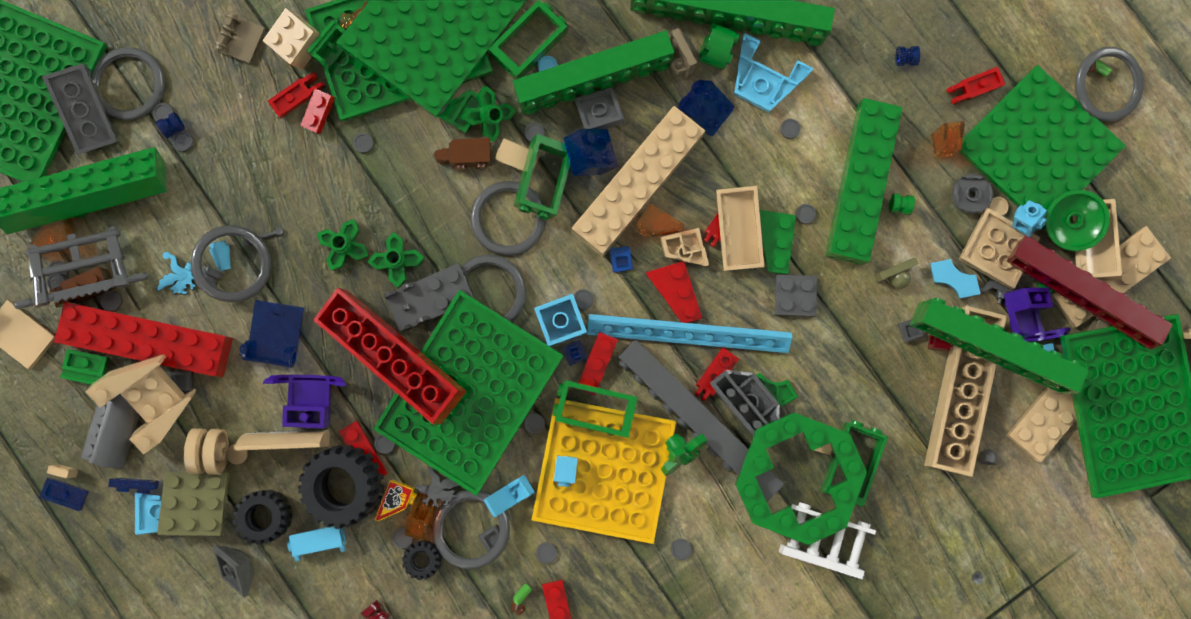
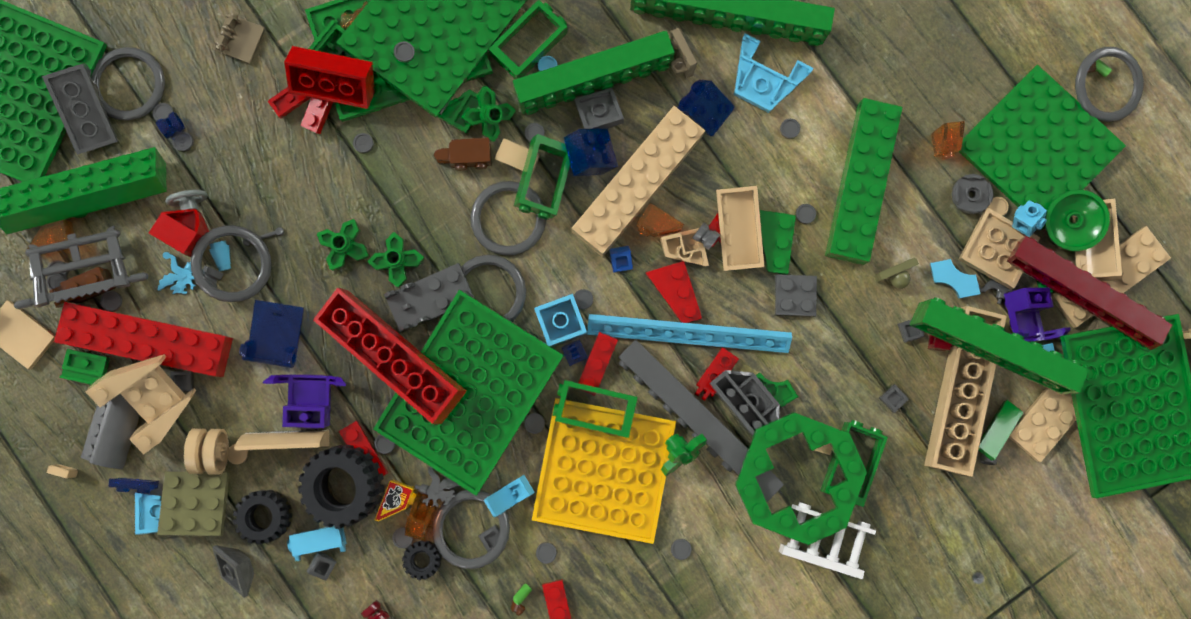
clear blue plate [39,477,89,511] -> none
tan brick [263,8,321,70] -> none
medium azure brick [554,455,578,487] -> none
green brick [698,23,739,70] -> none
green wheel [889,193,915,216] -> none
clear blue wheel [895,46,920,66] -> none
red hinge [946,67,1006,105] -> none
none -> red piece [149,190,209,257]
none -> red brick [284,46,375,109]
none -> dark grey brick [307,552,336,581]
none -> dark grey piece [394,41,415,62]
none -> dark grey wheel [692,222,720,250]
none -> dark grey tile [879,384,909,413]
none -> tile [978,400,1024,461]

